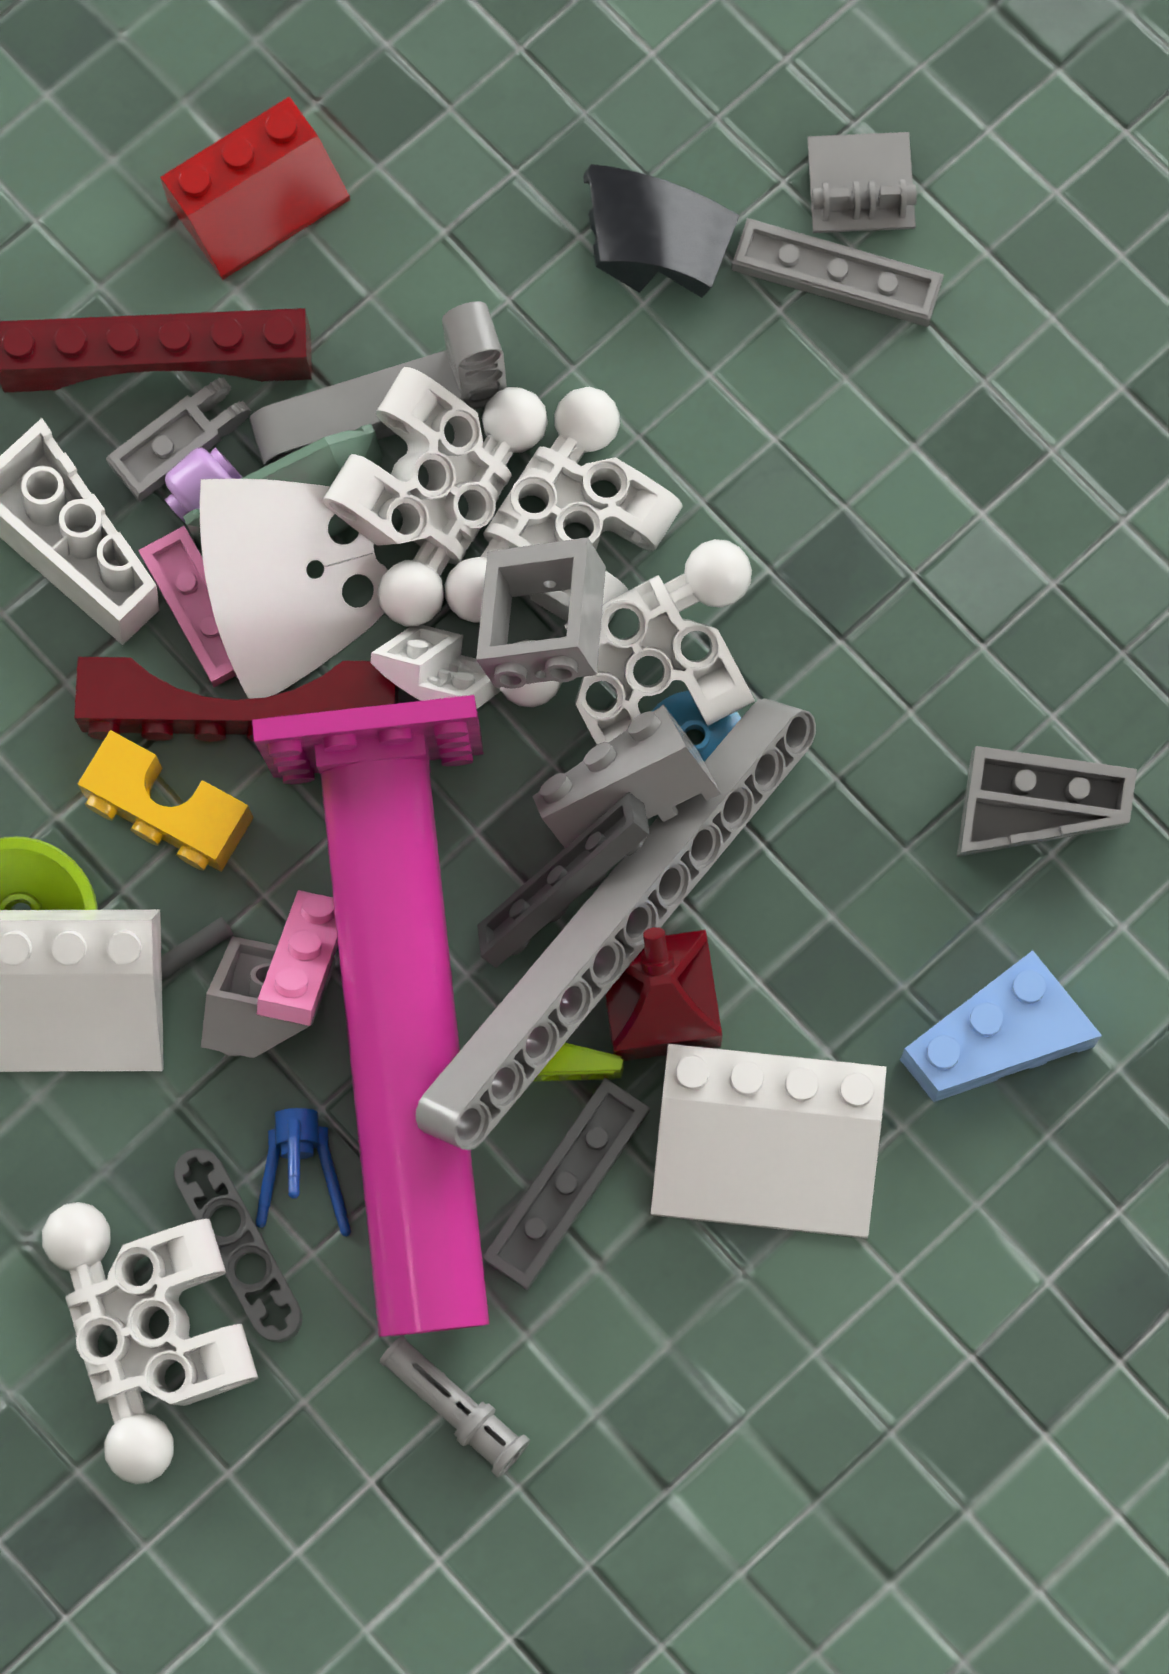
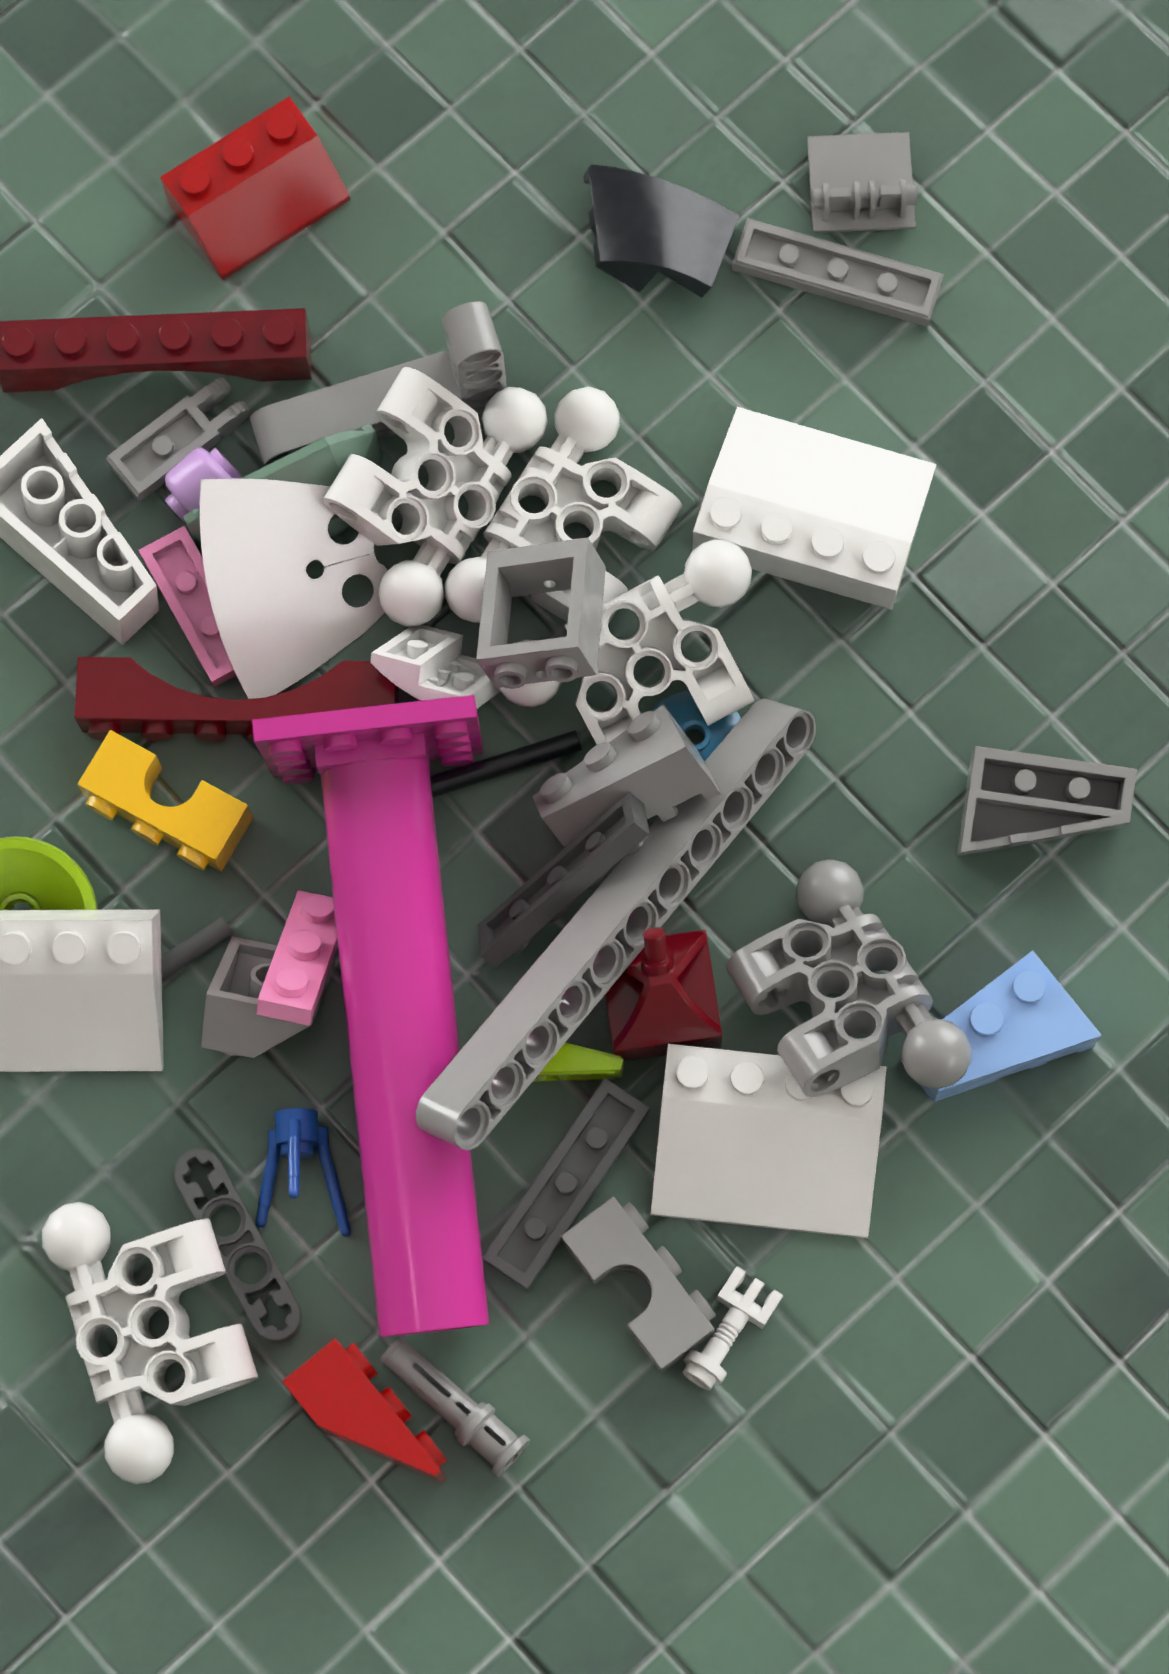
none -> red slope [282,1338,447,1483]
none -> black bar [430,730,582,798]
none -> light grey arch [561,1196,716,1374]
none -> white hinge [682,1266,784,1390]
none -> white slope [692,407,936,610]
none -> light grey connector [726,859,972,1097]

